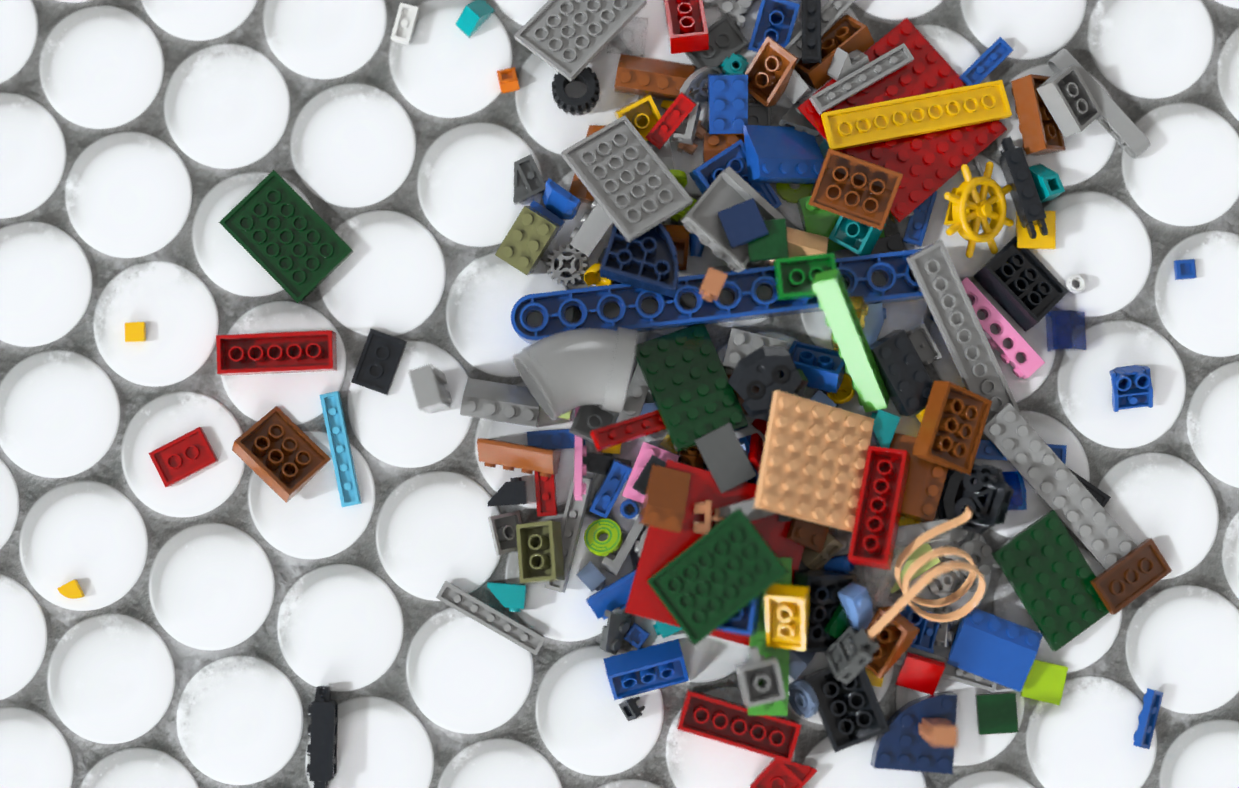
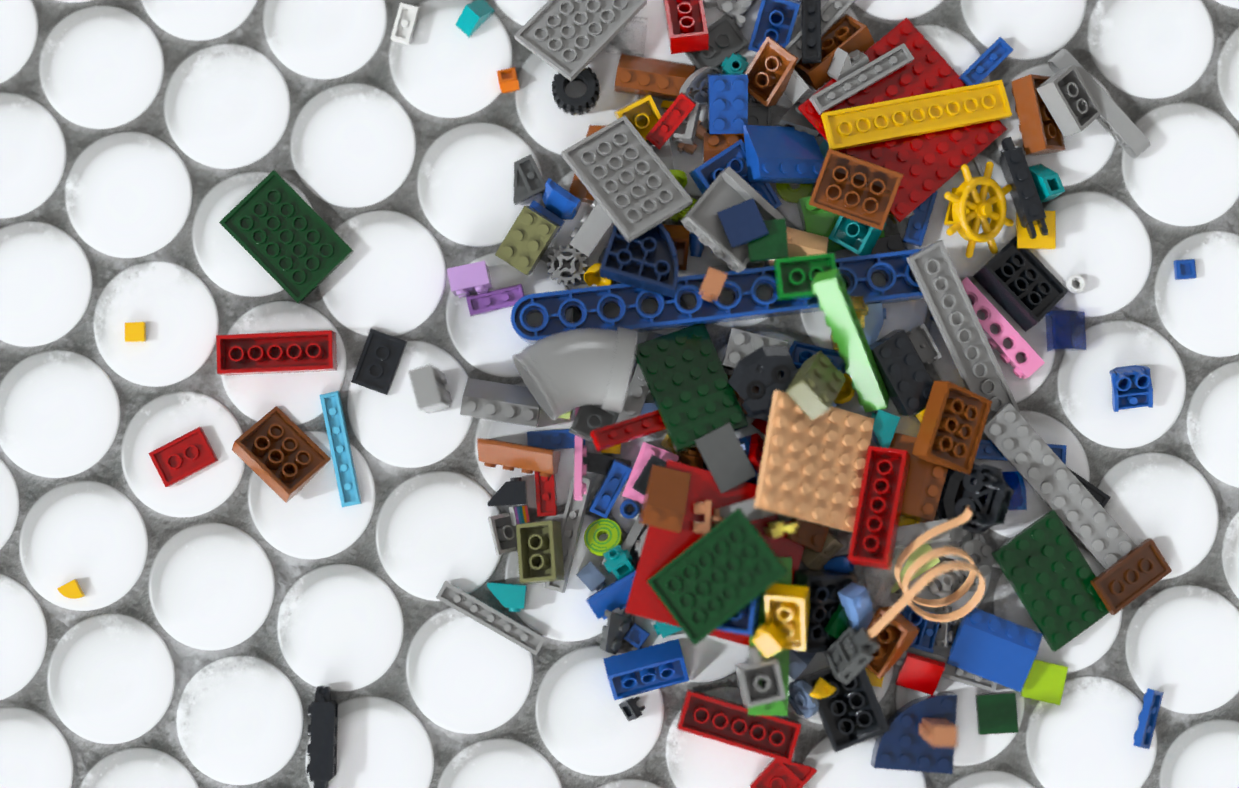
none -> lavender brick [447,261,493,298]
none -> medium lavender tile [466,284,525,316]
none -> tile [509,504,531,526]
none -> teal brick [603,544,635,580]
none -> yellow brick [752,622,786,659]
none -> light yellow hinge [763,520,799,538]
none -> olive brick [786,351,846,420]
none -> yellow tile [809,677,836,699]

